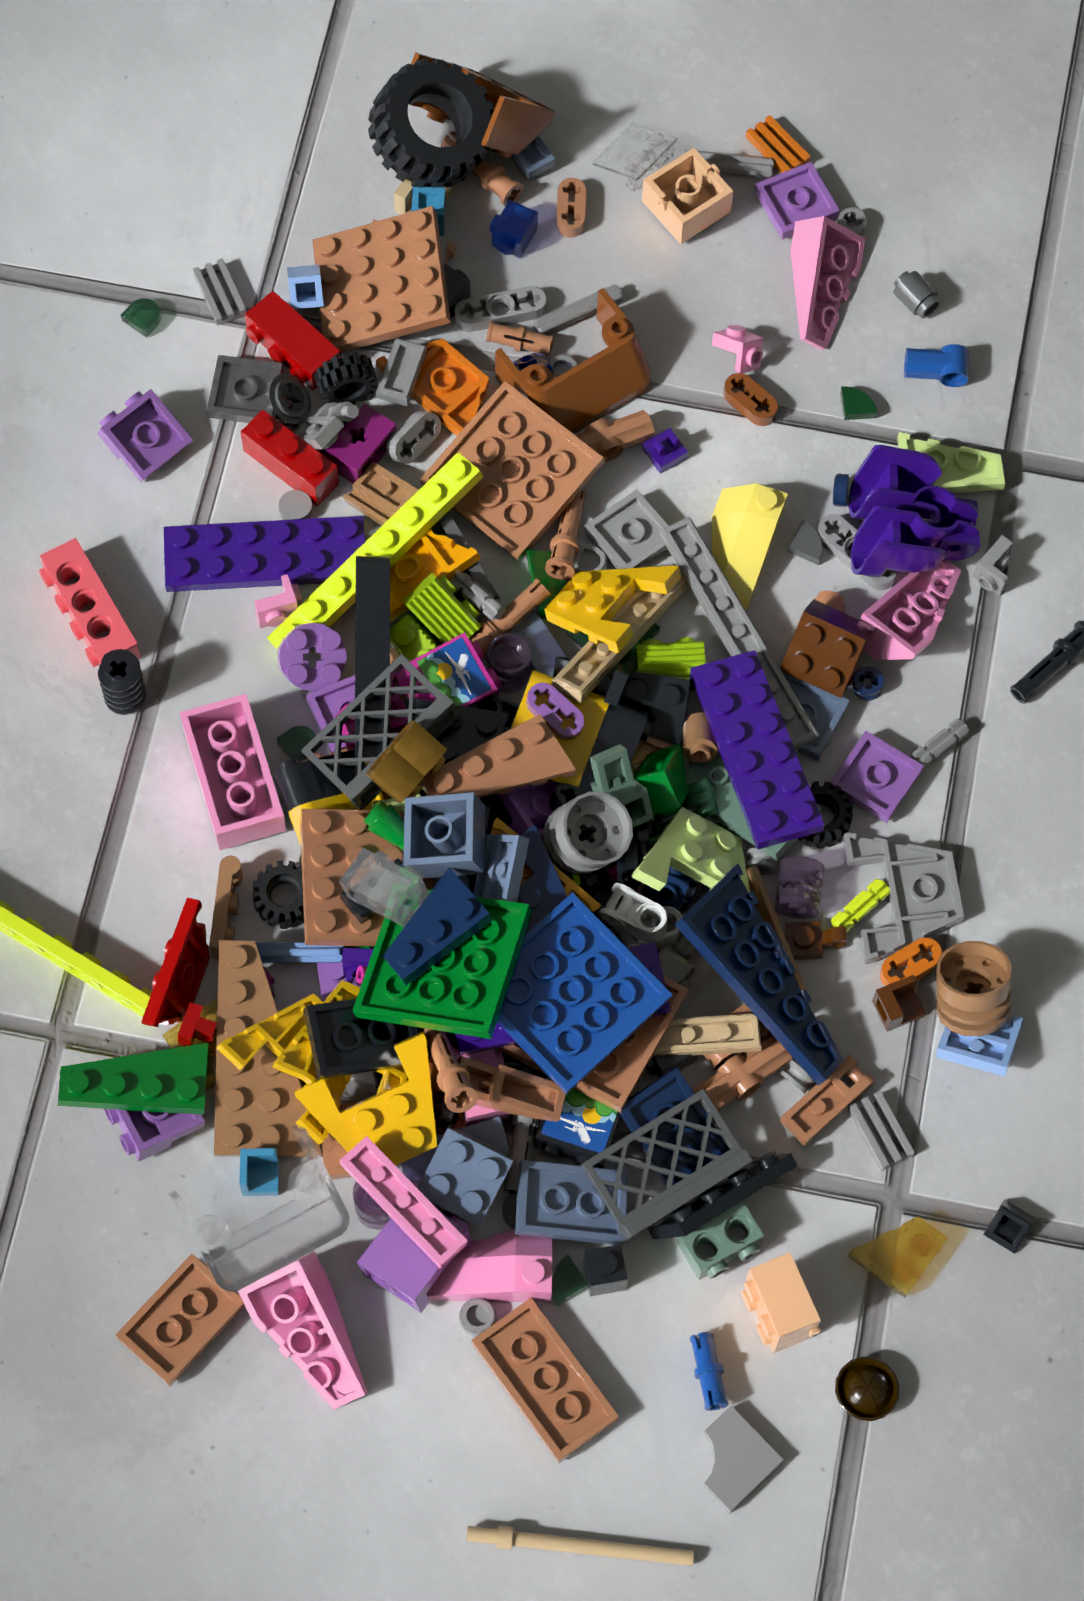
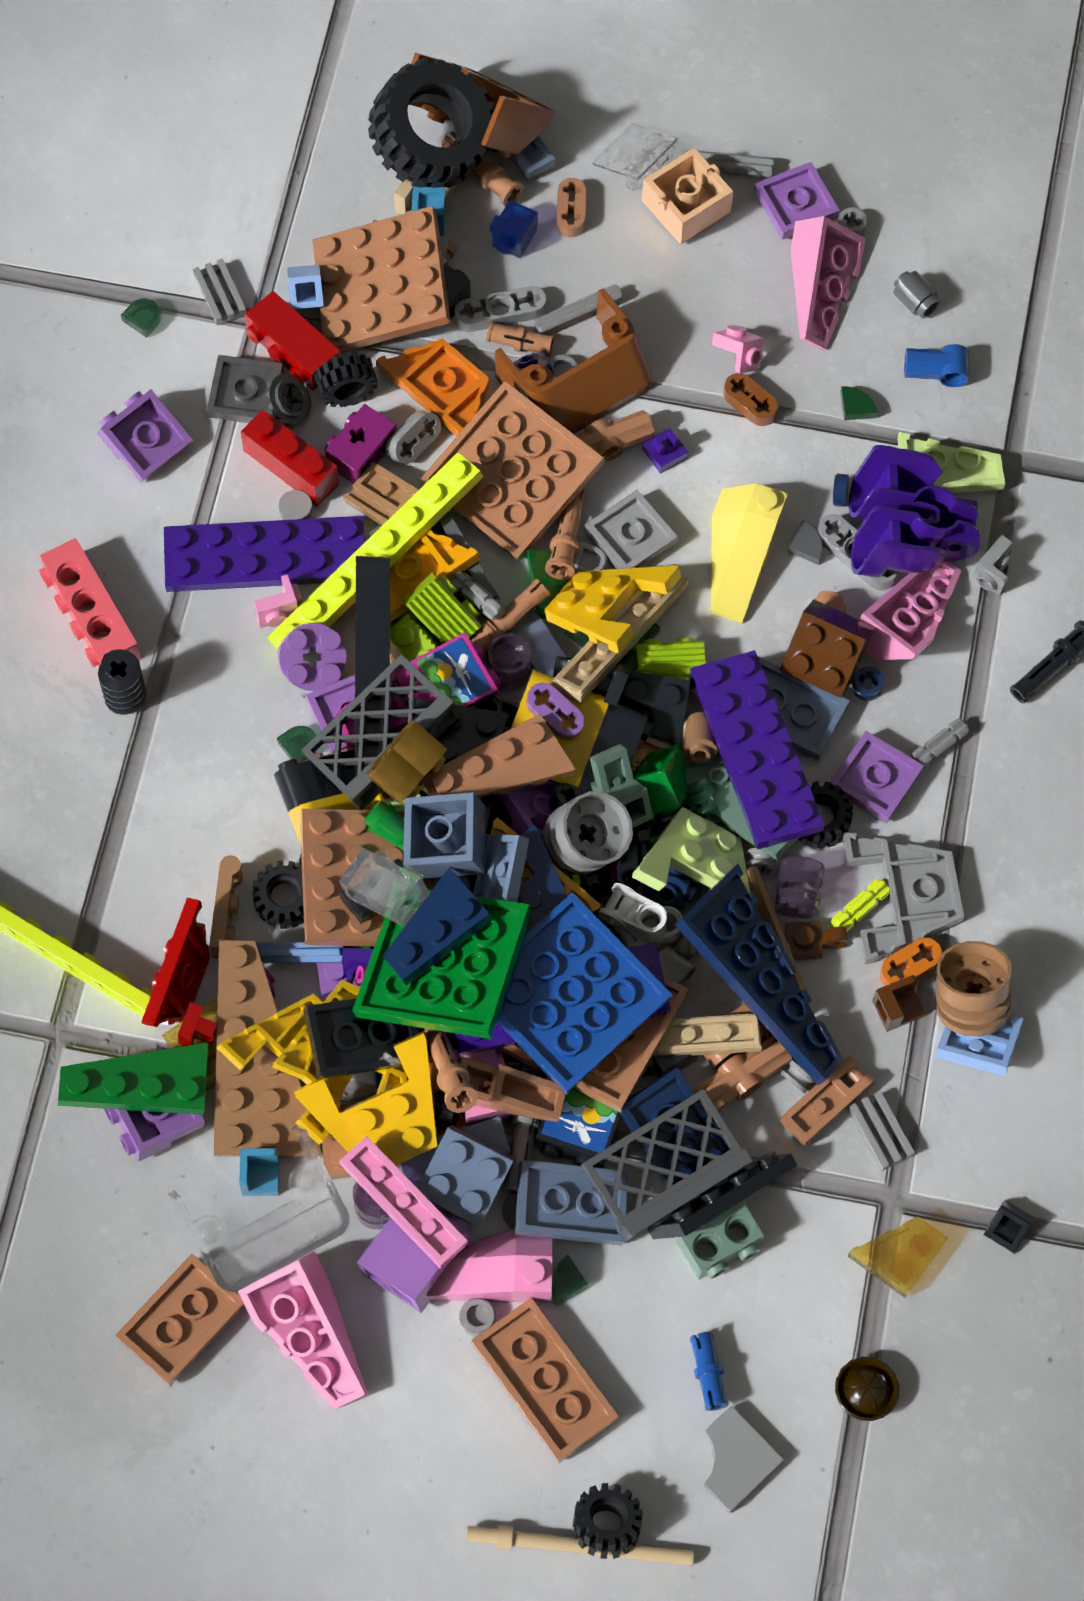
bright pink brick [179,694,286,850] -> none
light grey plate [293,402,359,449] -> none
light grey tile [376,338,427,407] -> none
black brick [583,1244,628,1297] -> none
light grey tile [660,517,819,750] -> none
light nougat brick [741,1252,822,1354] -> none
orange tile [745,115,811,173] -> none
none -> black tyre [572,1483,643,1559]

